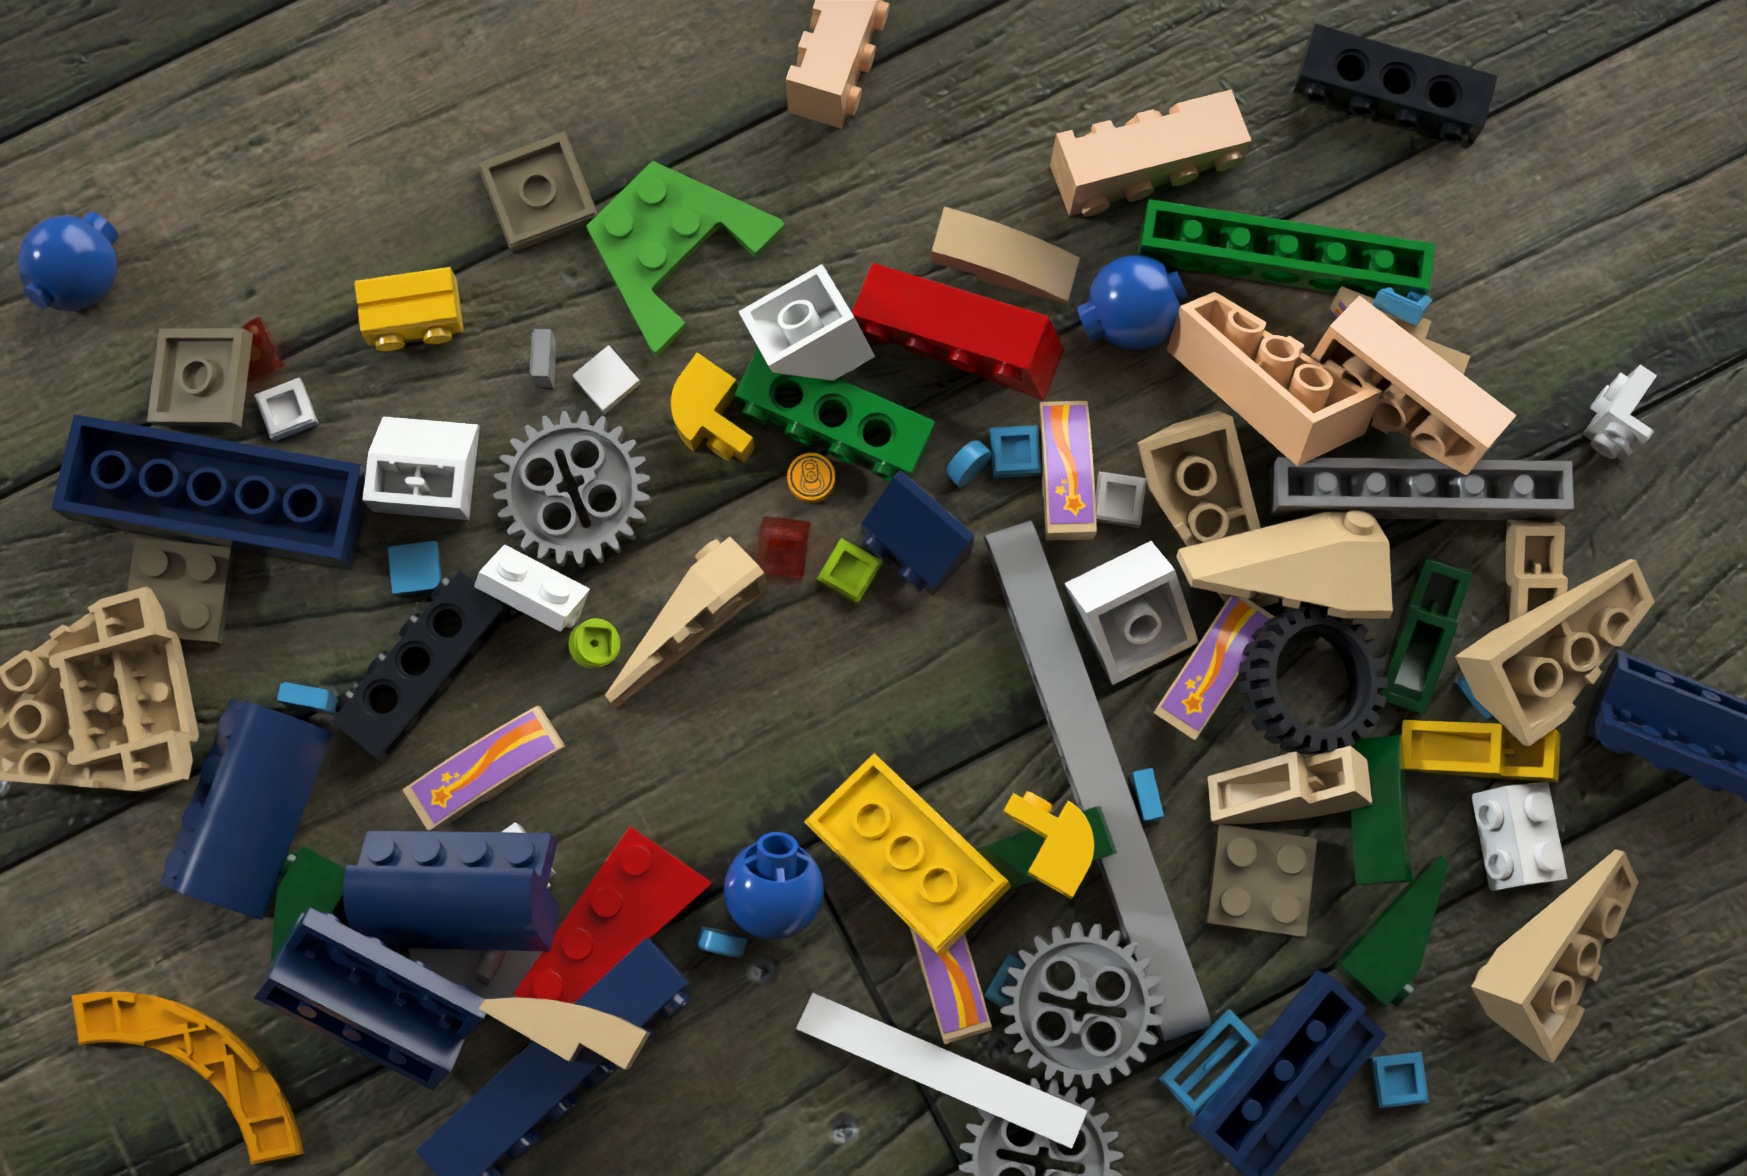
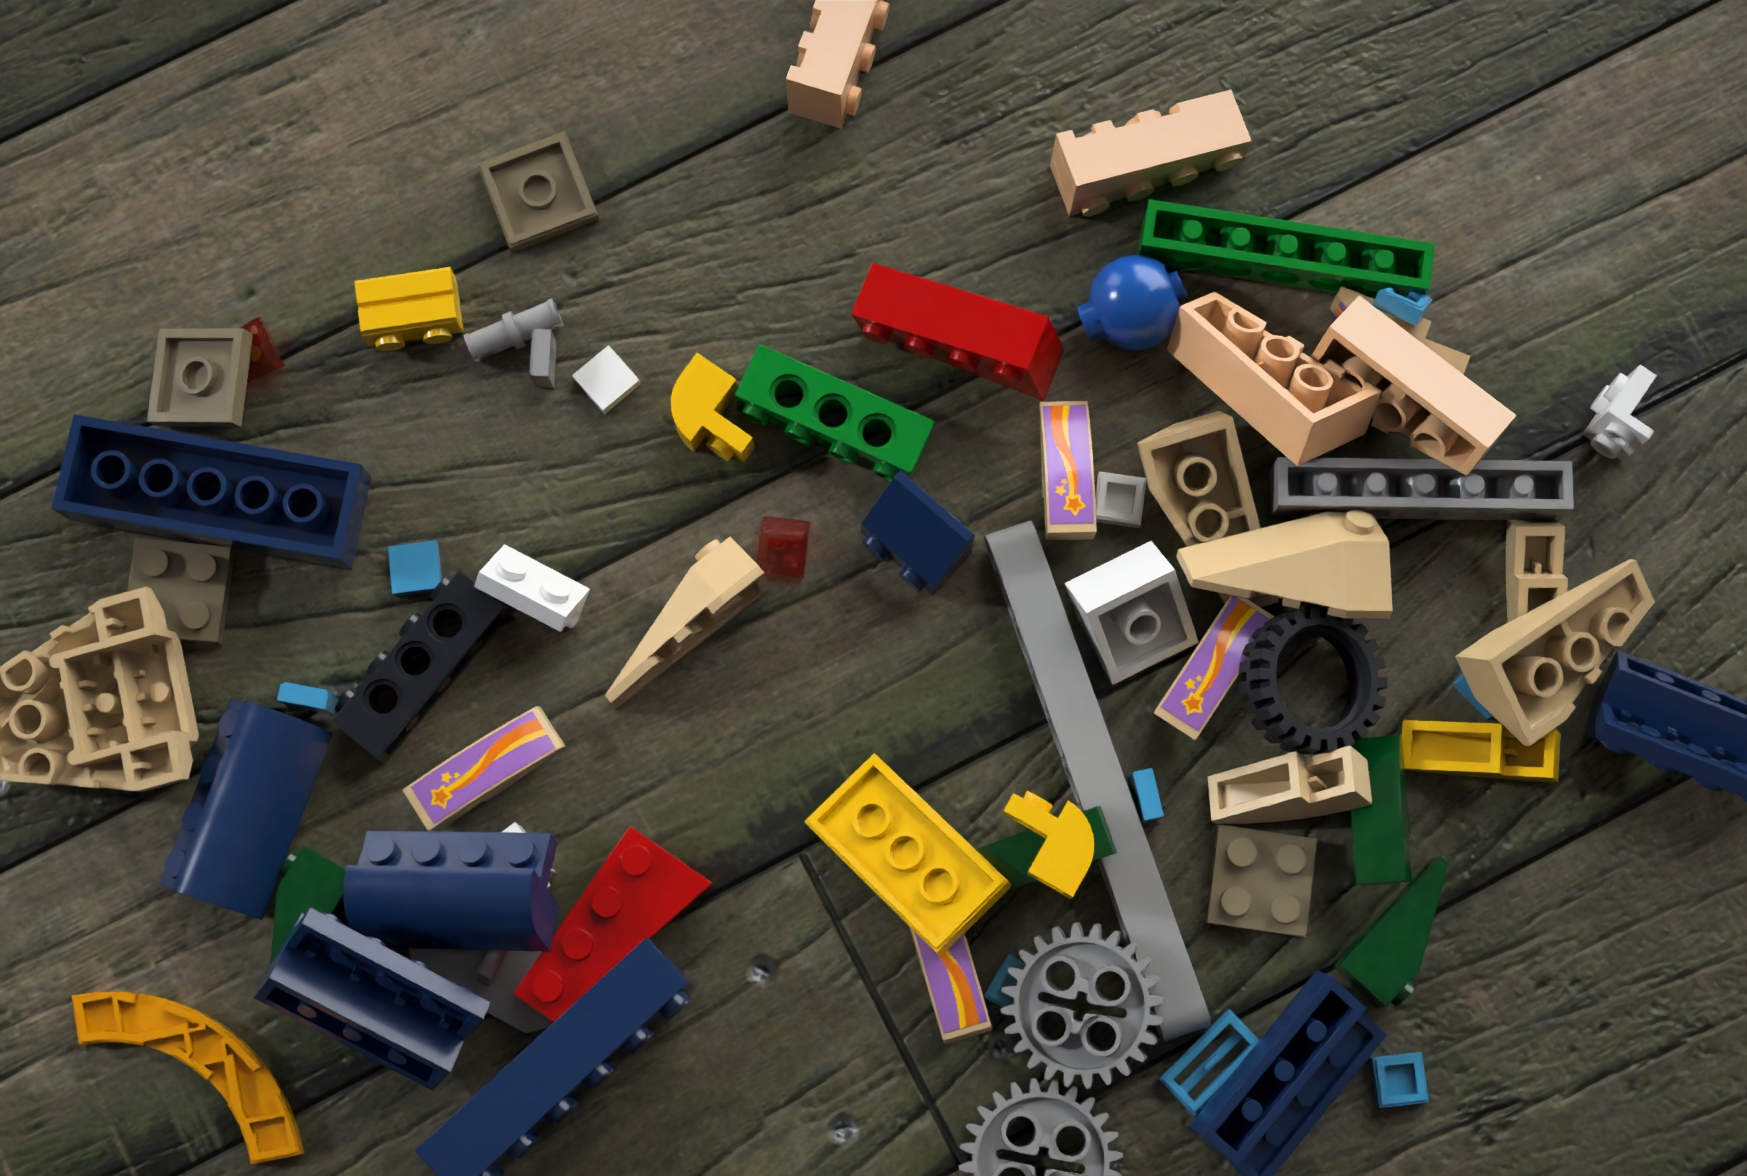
blue brick [18,212,119,311] -> none
white tile [254,378,319,442] -> none
white slope [363,417,480,520] -> none
tan slope [479,997,650,1069] -> none
light grey gear [493,411,652,568] -> none
lime tile [568,618,620,669] -> none
bright green wing [586,161,786,357] -> none
dark azure tile [696,927,748,958] -> none
blue brick [724,832,824,940] -> none
white slope [738,264,875,381] -> none
light orange tile [787,453,836,503] -> none
white sticker [796,993,1087,1148] -> none
lime tile [817,538,883,606] -> none
tan slope [931,207,1080,304] -> none
dark azure tile [946,440,992,488] -> none
dark azure tile [990,425,1041,478] -> none
black brick [1293,23,1498,144] -> none
dark green slope [1378,554,1473,715] -> none
tan wedge [1471,849,1639,1063] -> none
white bracket [1472,782,1567,891] -> none
none -> light grey pin [464,298,564,363]

